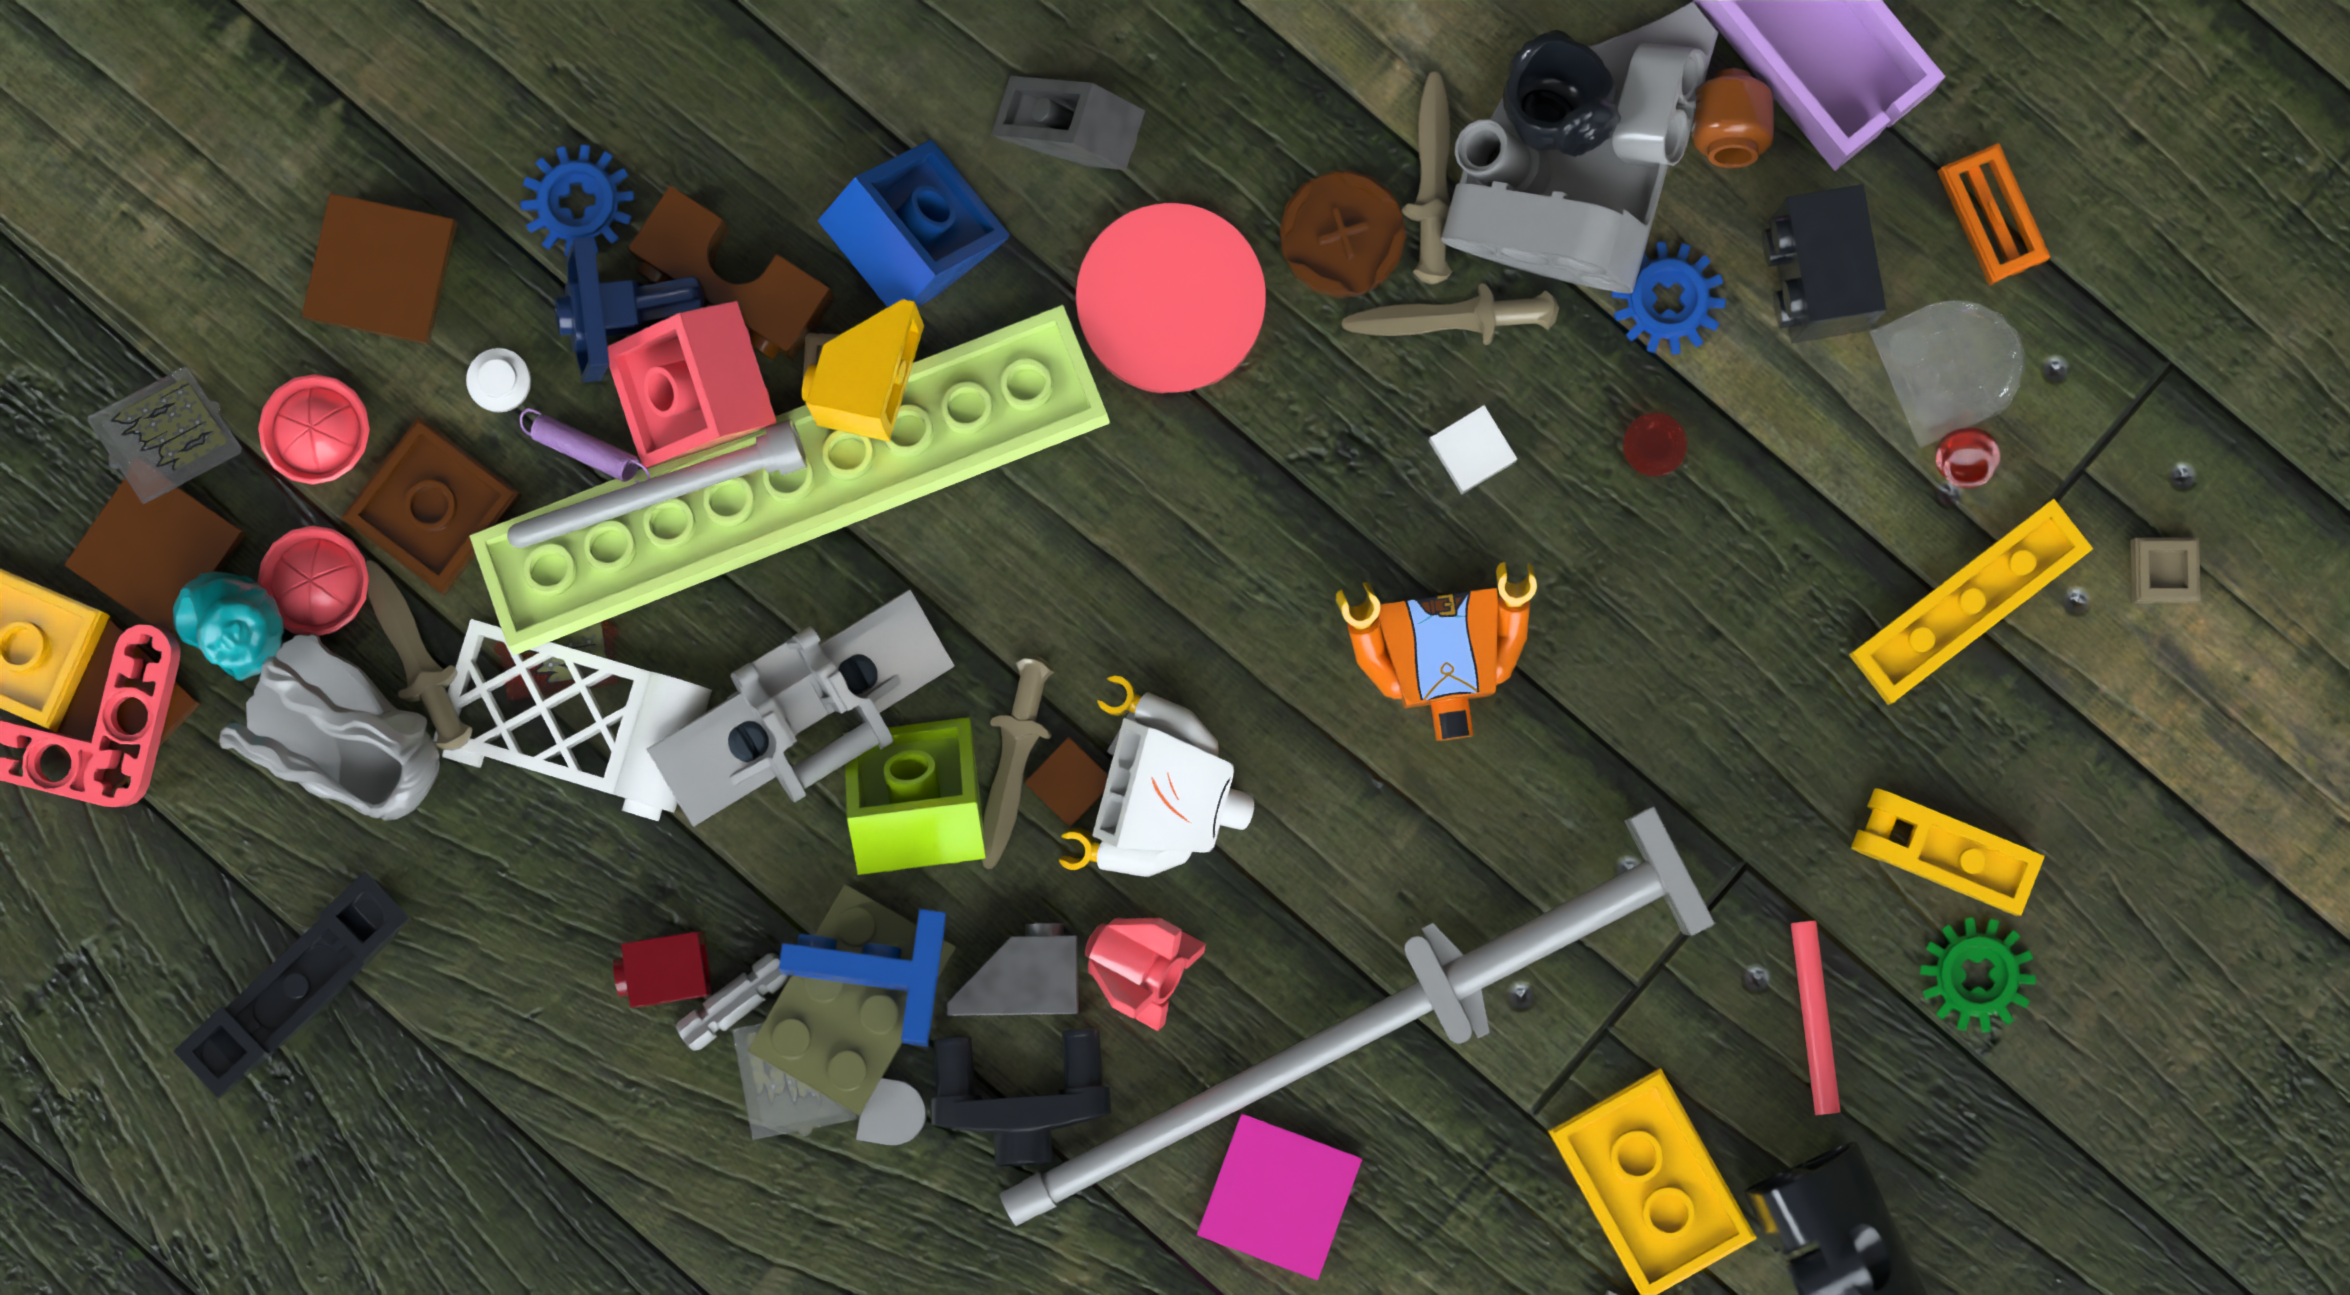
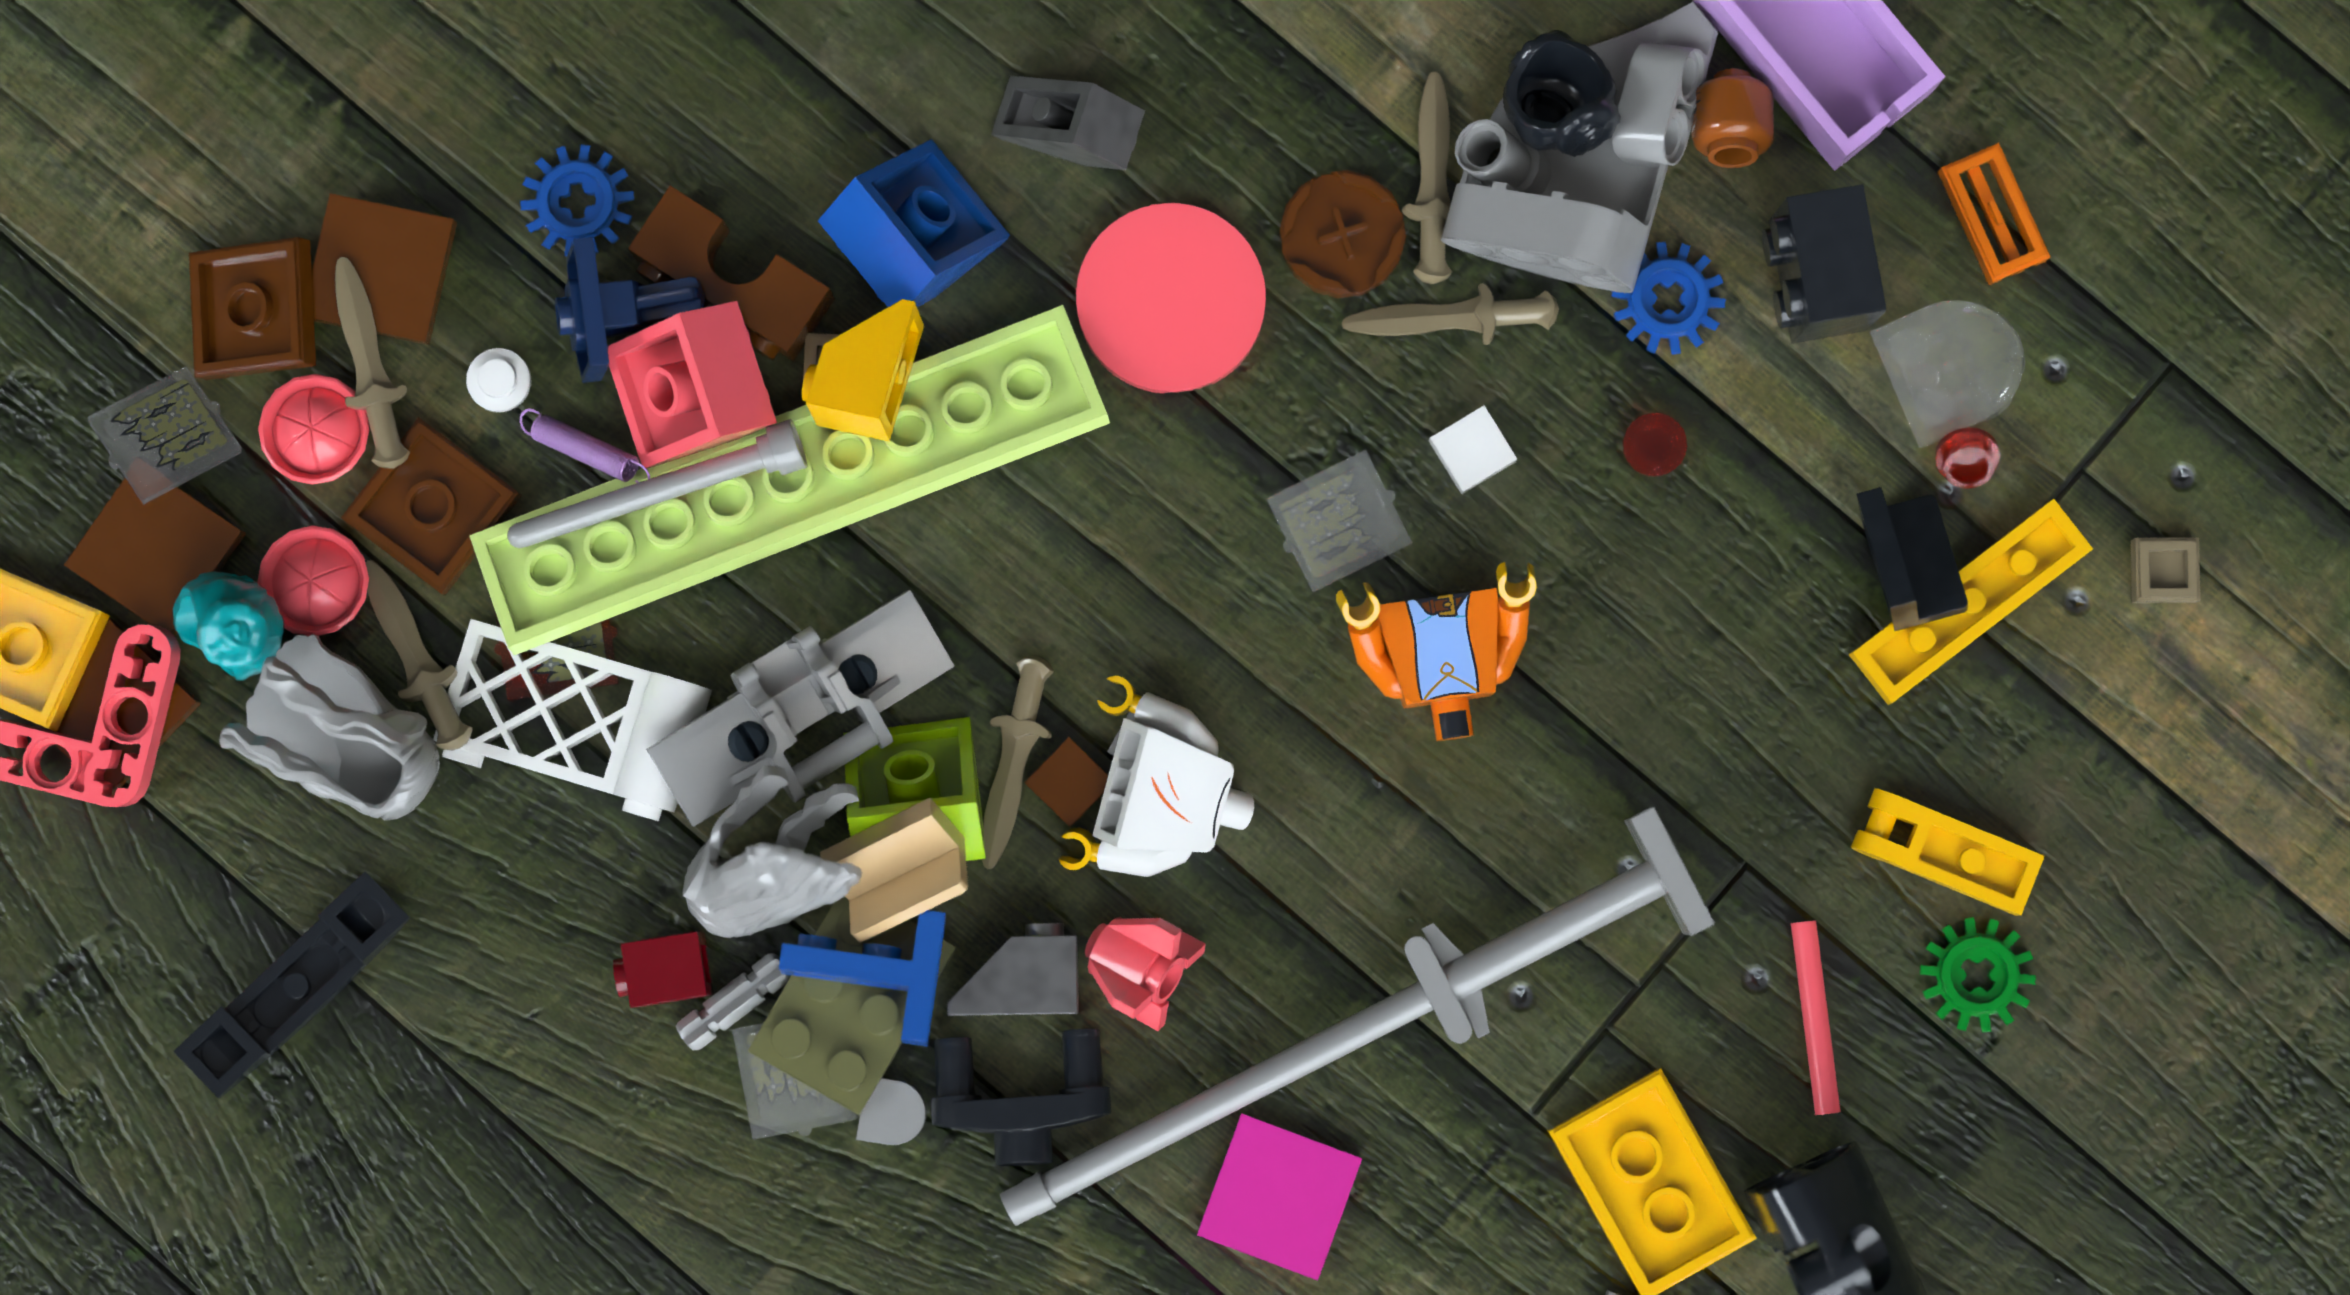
none -> reddish brown tile [189,237,316,380]
none -> dark tan sword [335,257,410,469]
none -> light grey hair [683,766,862,938]
none -> tan panel [820,798,968,942]
none -> clear piece [1266,450,1412,593]
none -> black panel [1856,487,1968,631]

